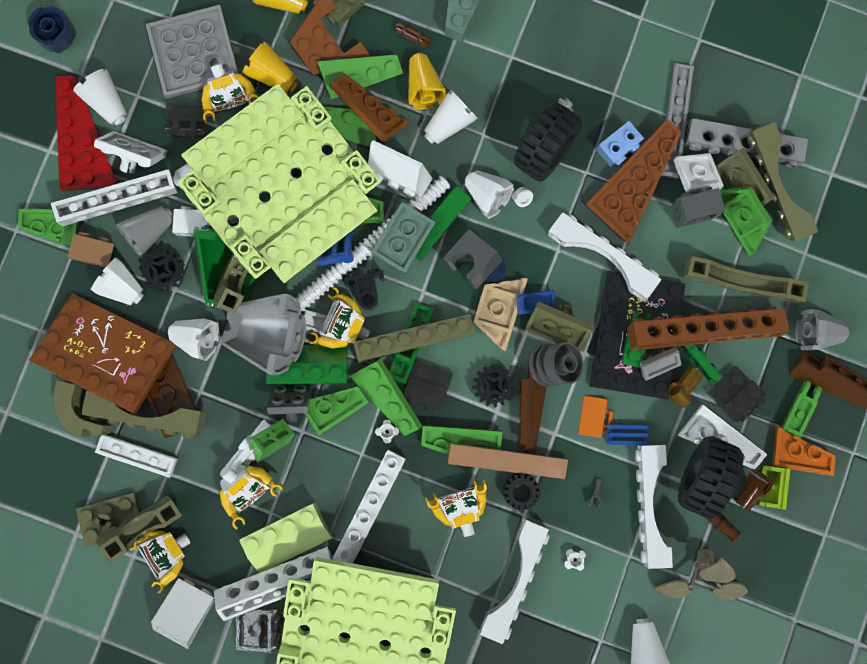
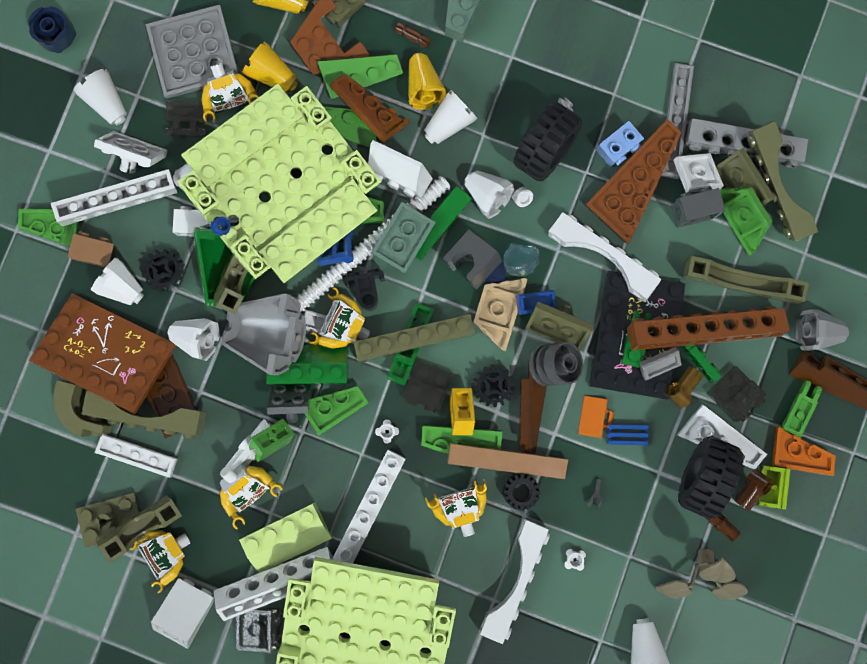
red wing [55,75,118,191] -> none
light grey cone [116,206,173,257] -> none
bright green wing [350,359,422,436] -> none
white arch [635,445,673,569] -> none
none -> blue plate [210,217,231,236]
none -> yellow brick [450,388,475,435]
none -> clear light blue hair [504,243,540,276]

